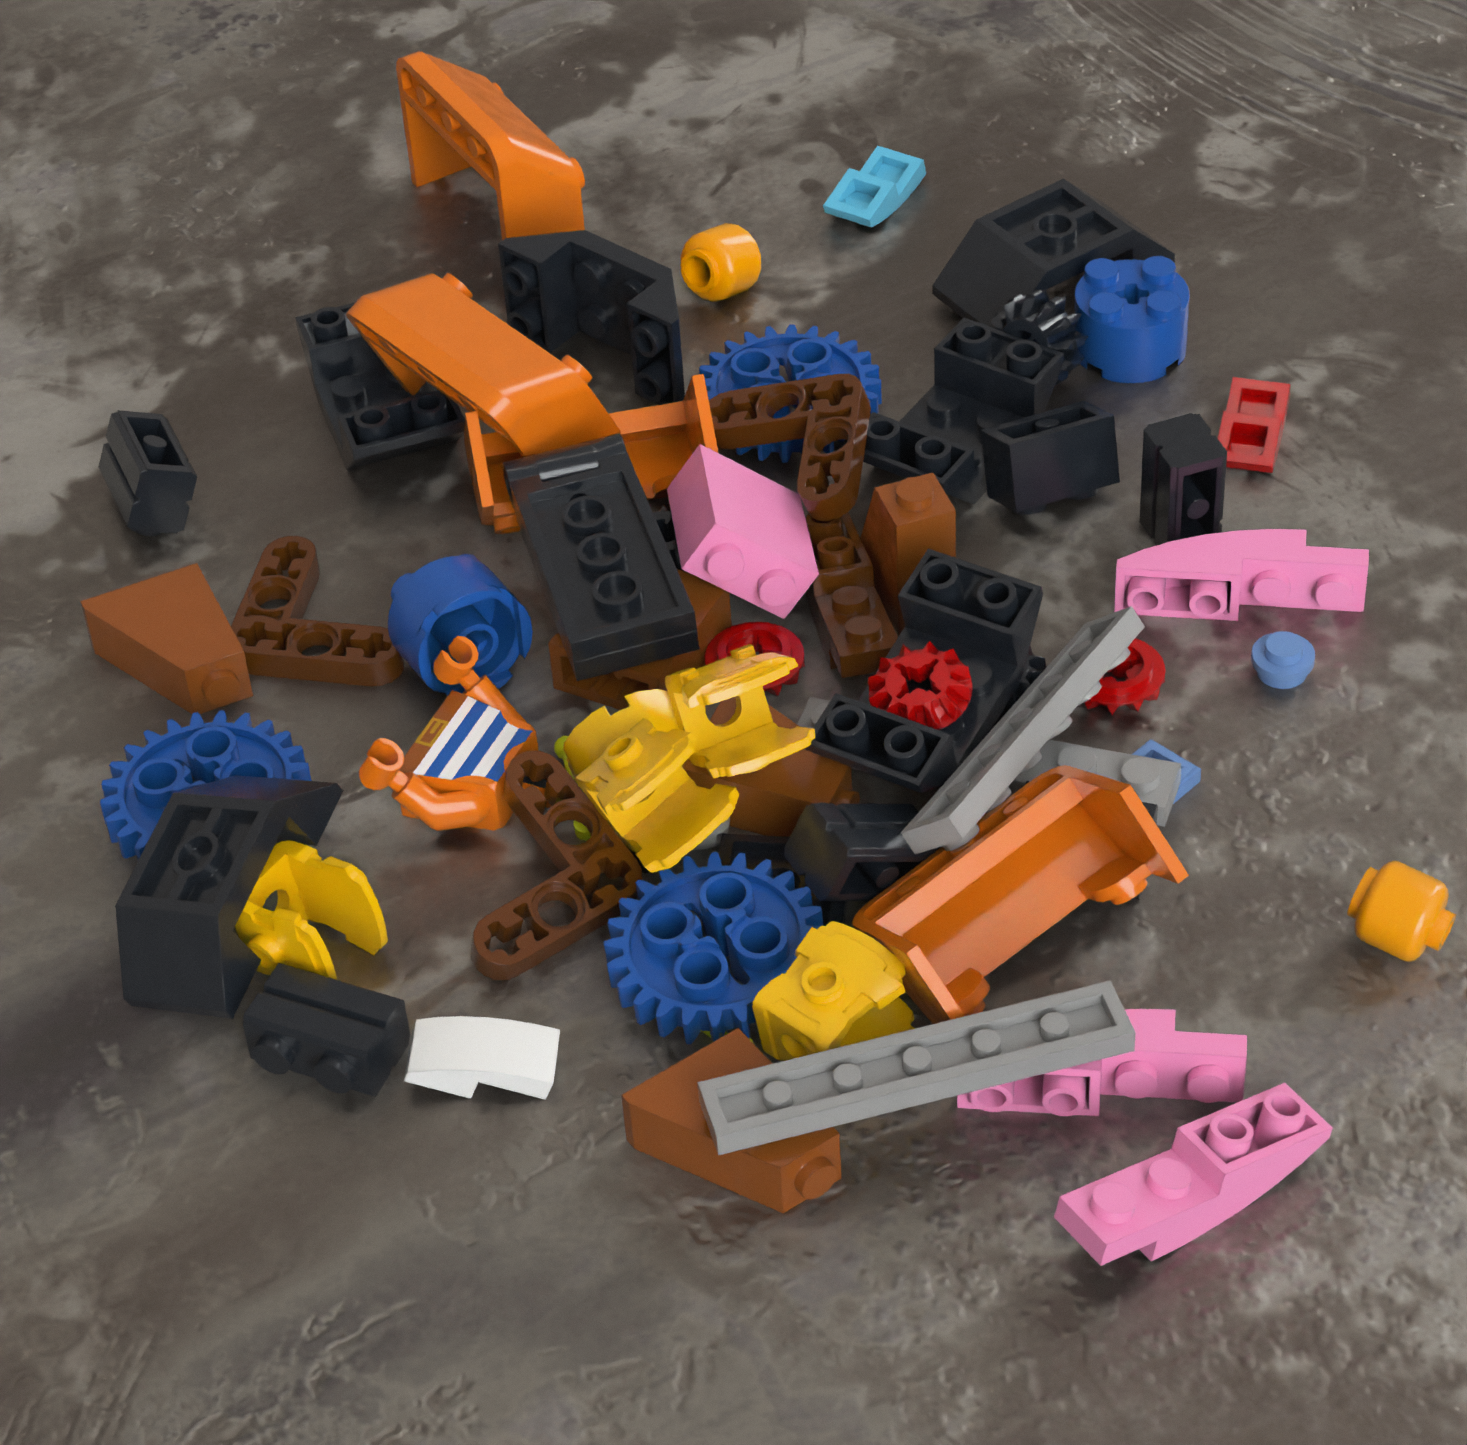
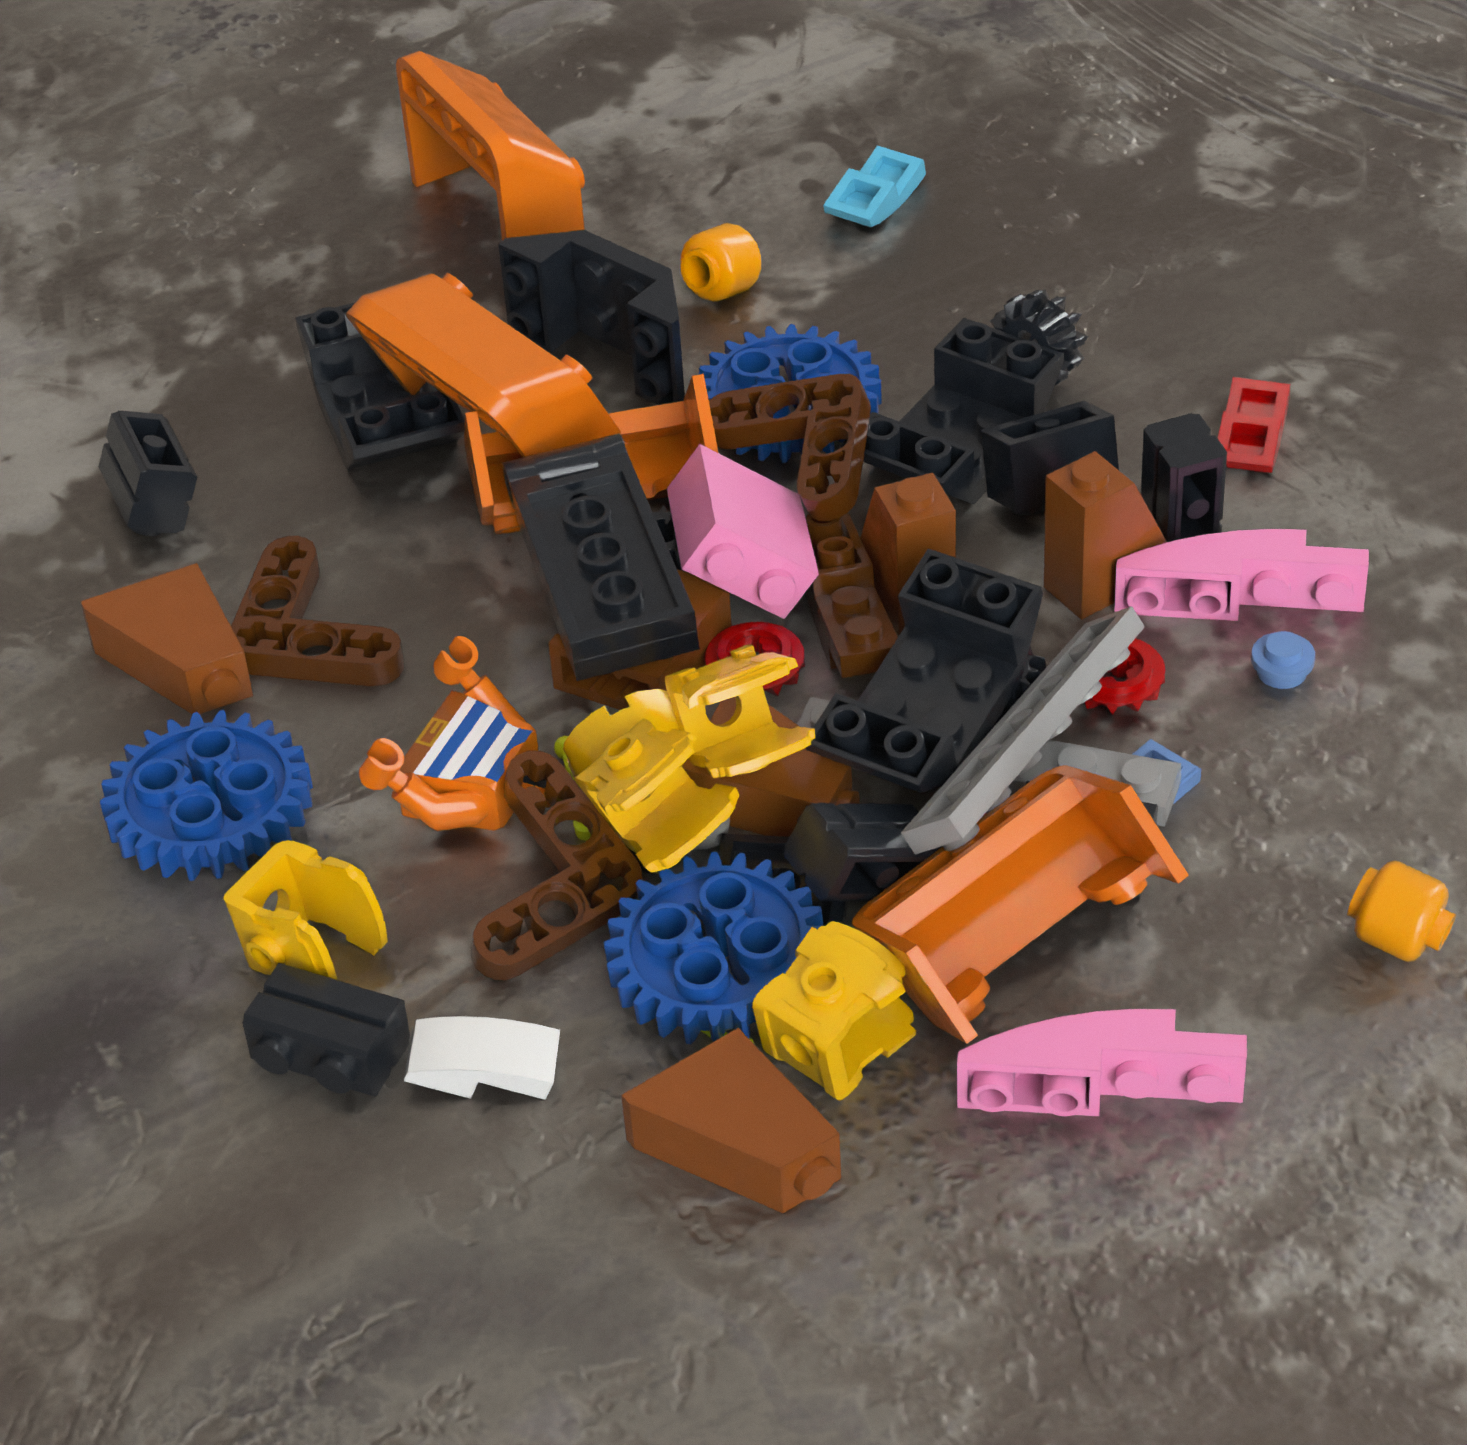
black slope [115,775,344,1019] -> none
blue brick [388,554,533,696] -> none
light grey plate [697,980,1136,1155] -> none
red gear [868,641,973,730] -> none
black slope [932,179,1175,328] -> none
bright pink slope [1054,1083,1333,1266] -> none
blue brick [1074,256,1190,383] -> none
none -> dark orange slope [1044,451,1167,620]

